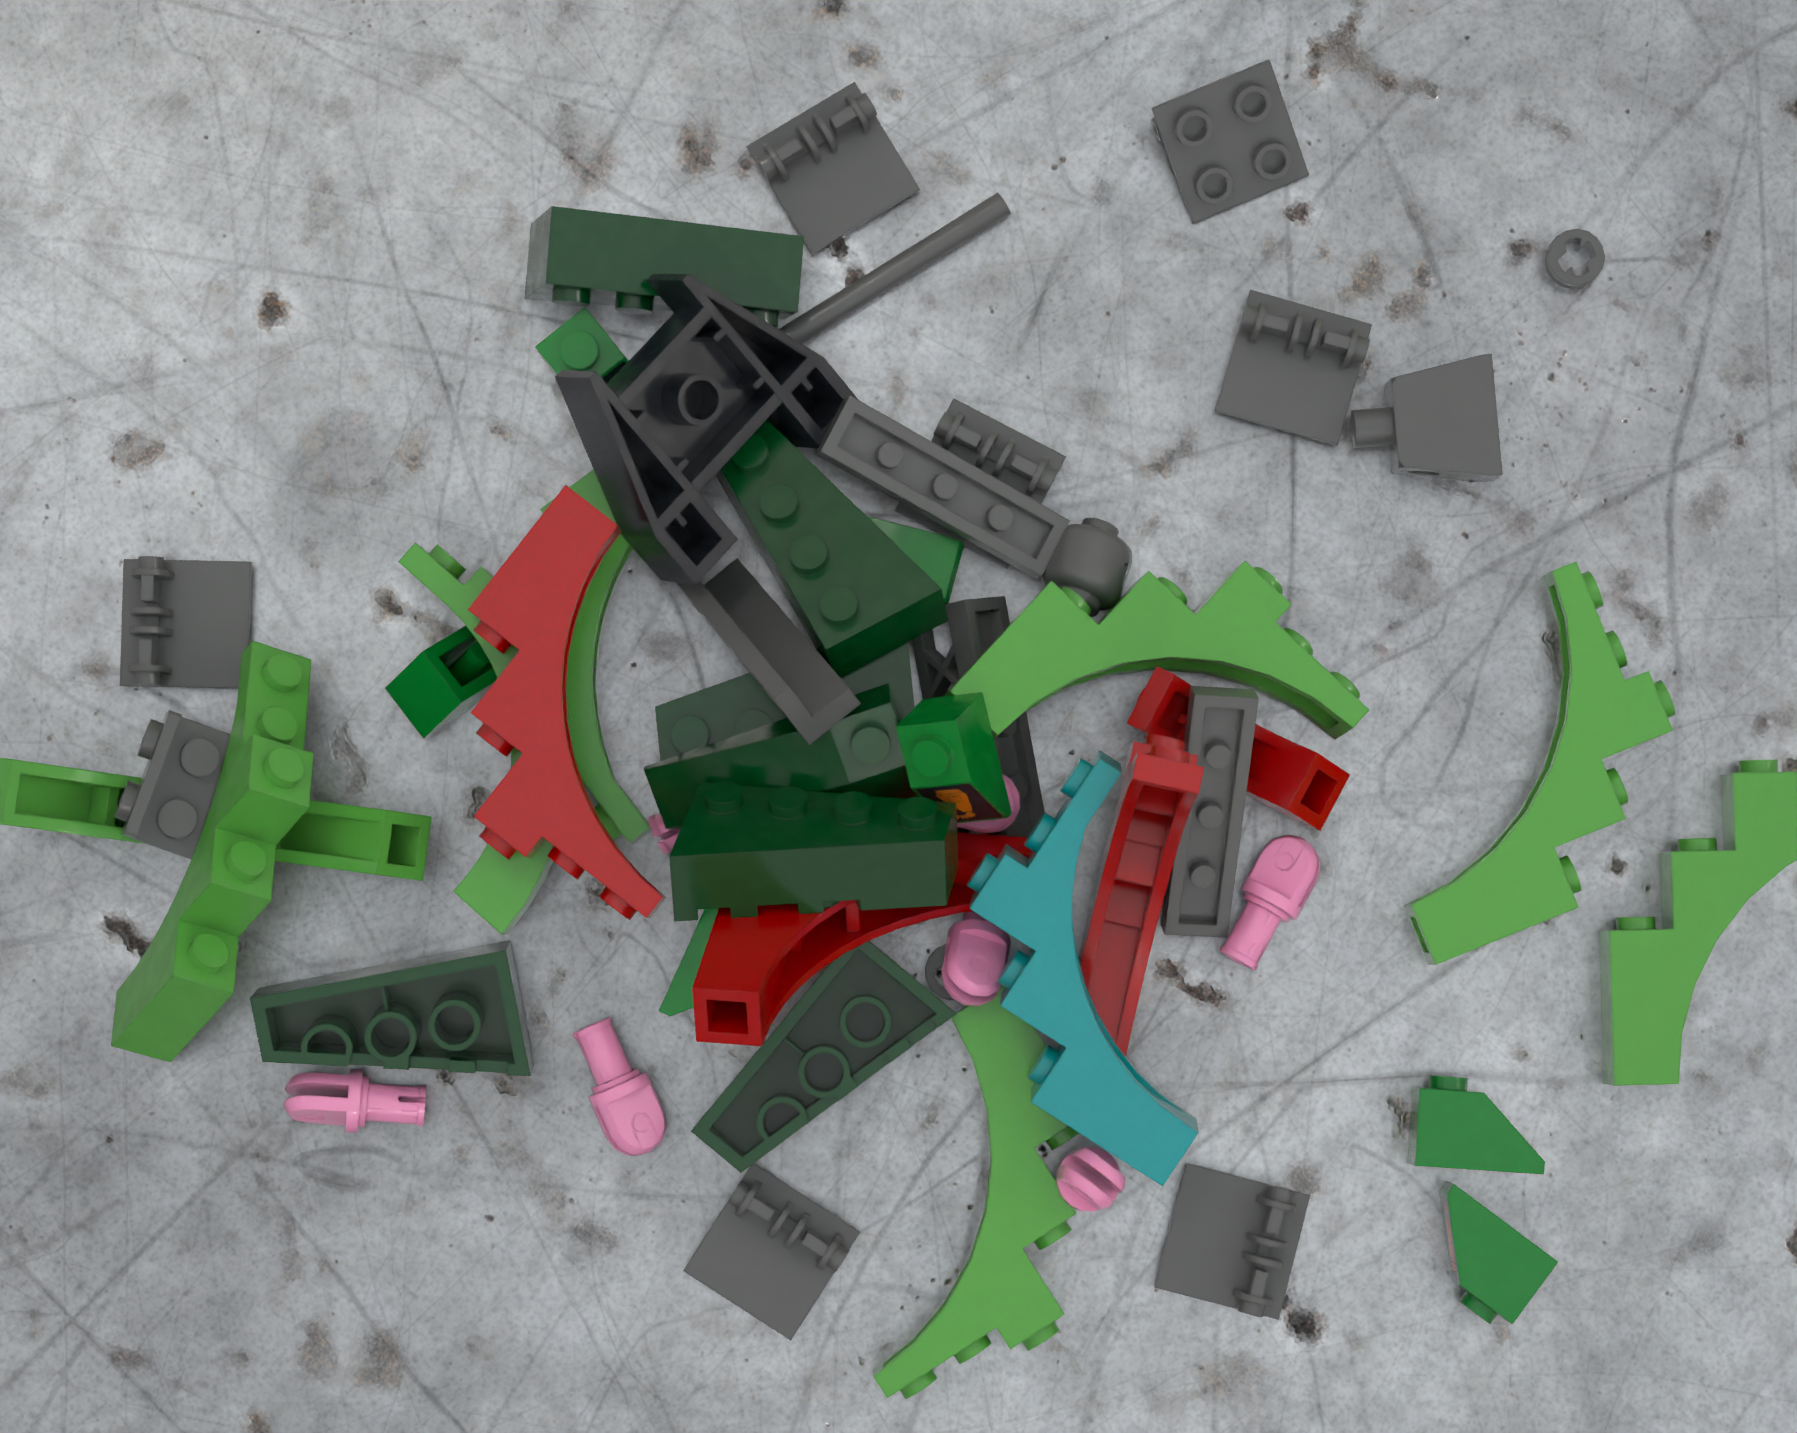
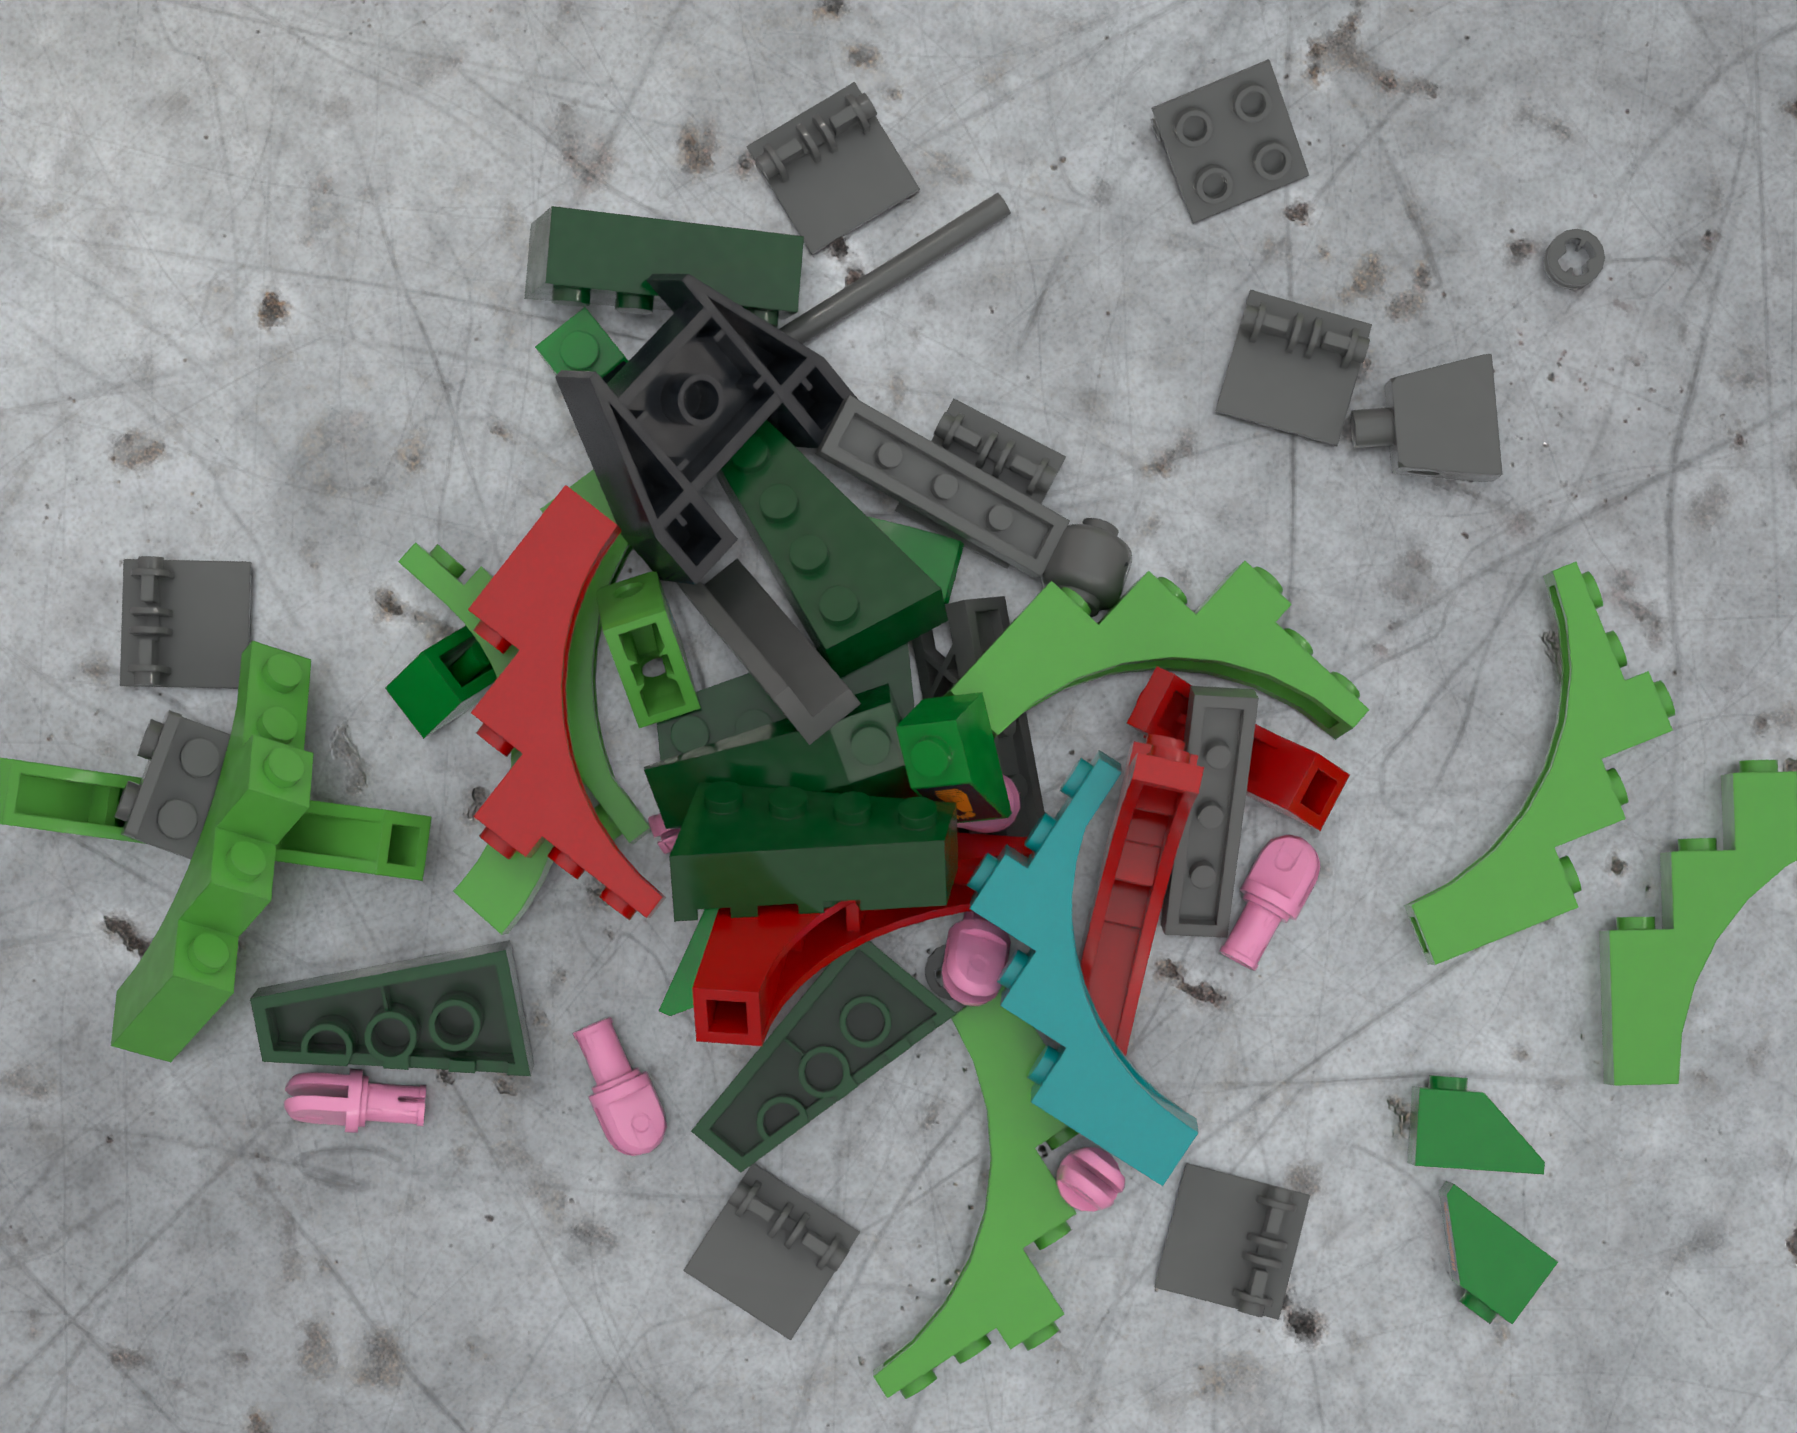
none -> bright green torso [596,571,701,728]

